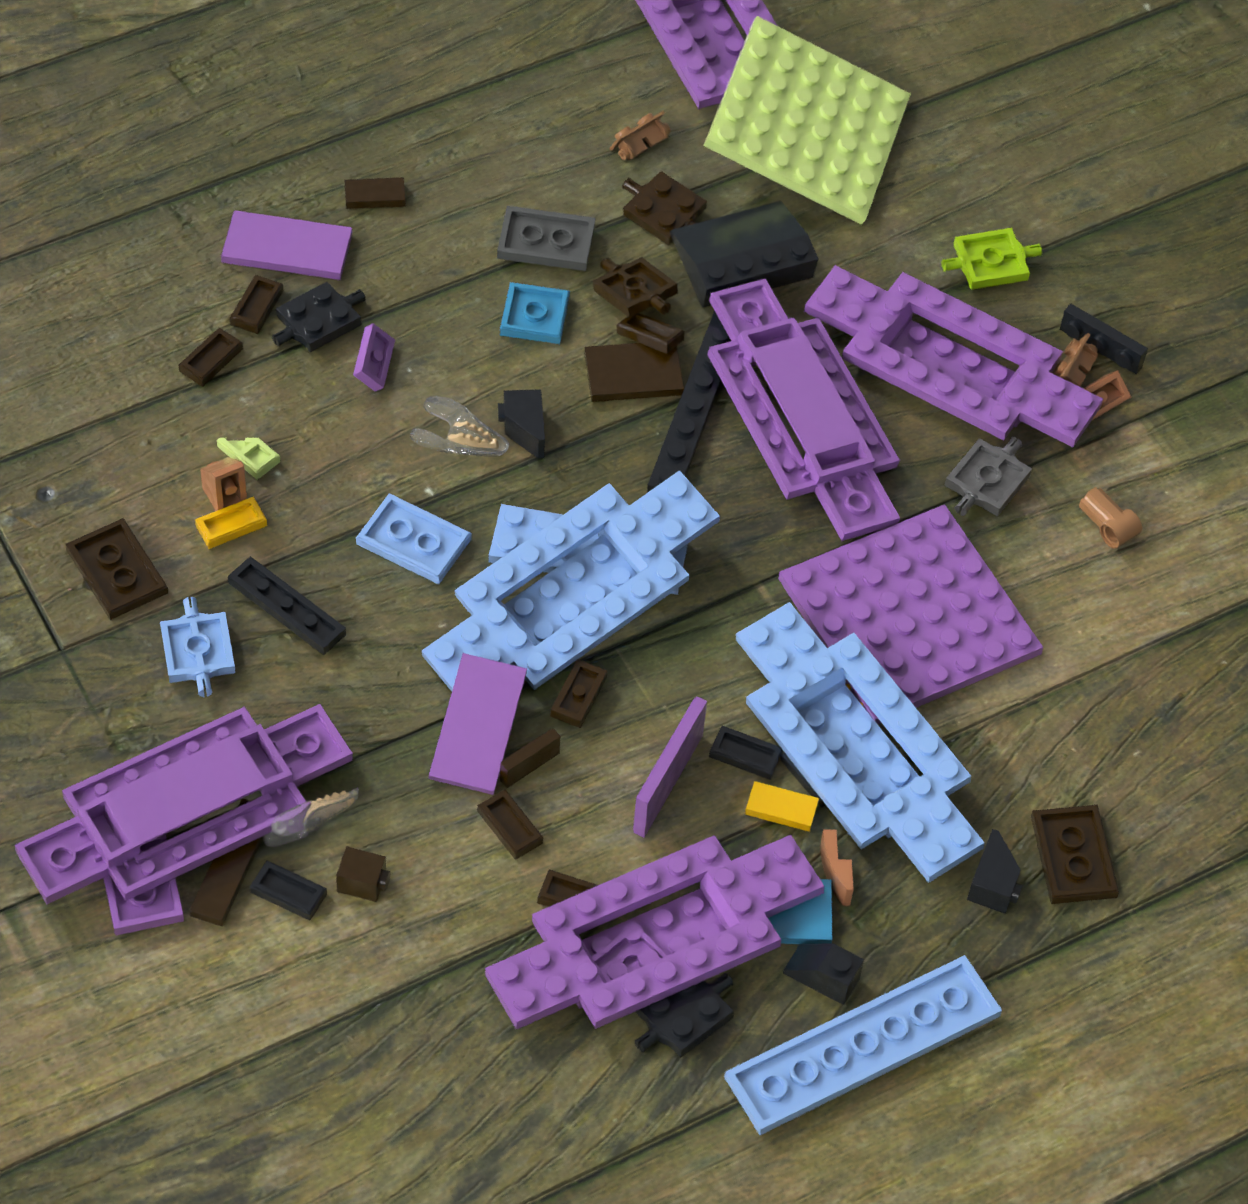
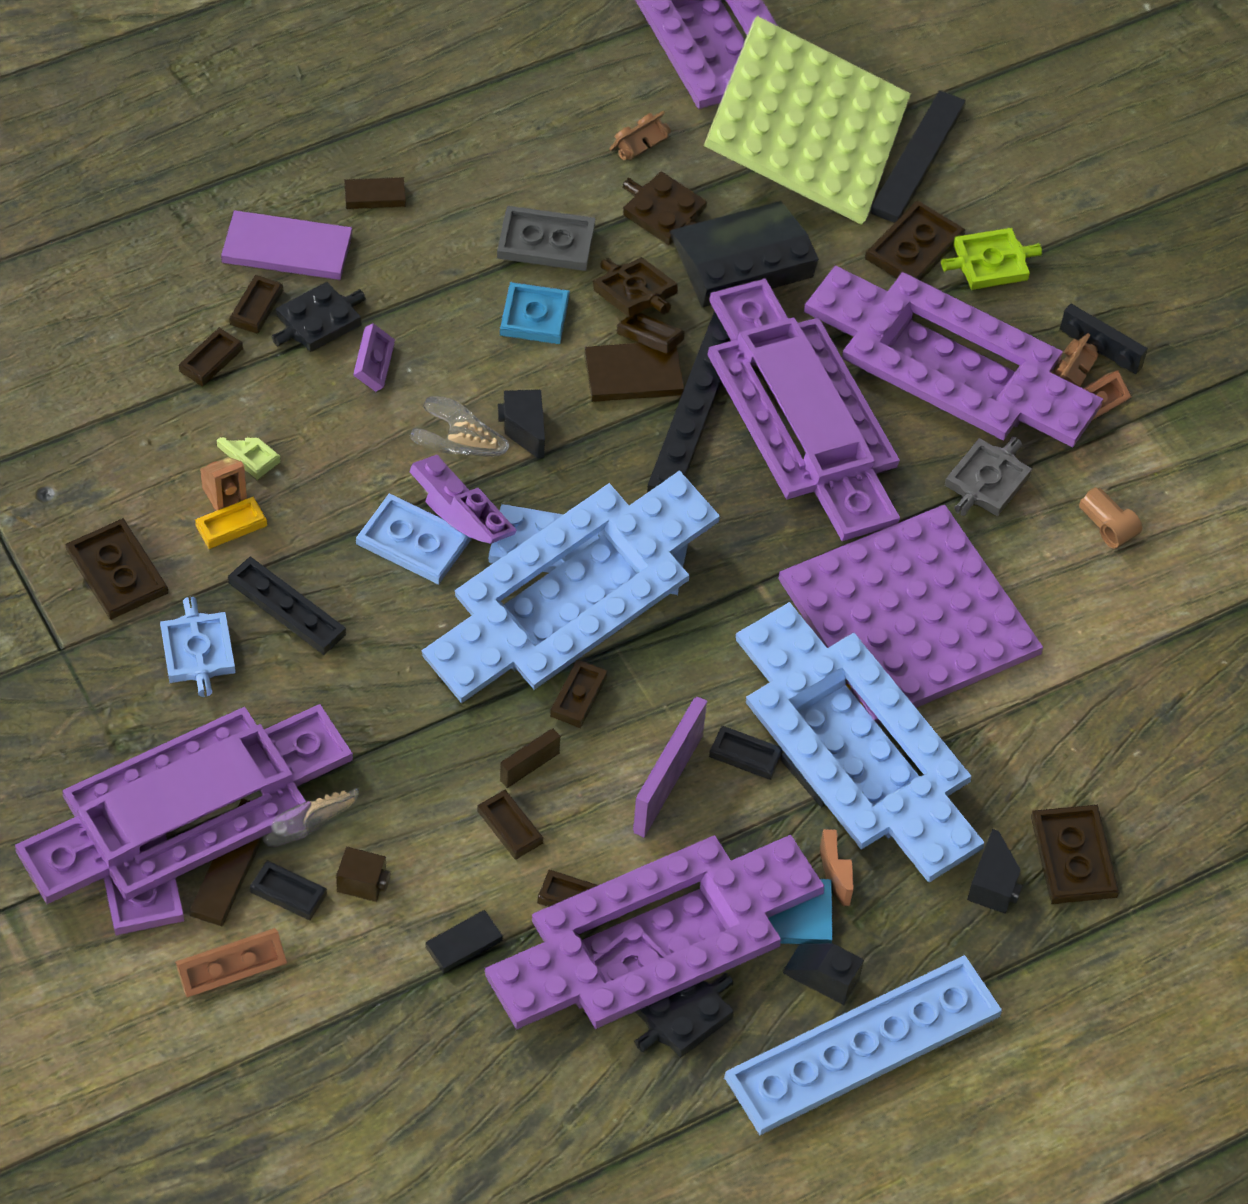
medium lavender tile [429,653,527,795] -> none
yellow tile [745,781,819,832] -> none
none -> nougat plate [175,928,287,997]
none -> medium lavender slope [410,455,517,544]
none -> black tile [426,910,503,974]
none -> dark brown tile [865,200,966,281]
none -> black tile [871,90,966,223]

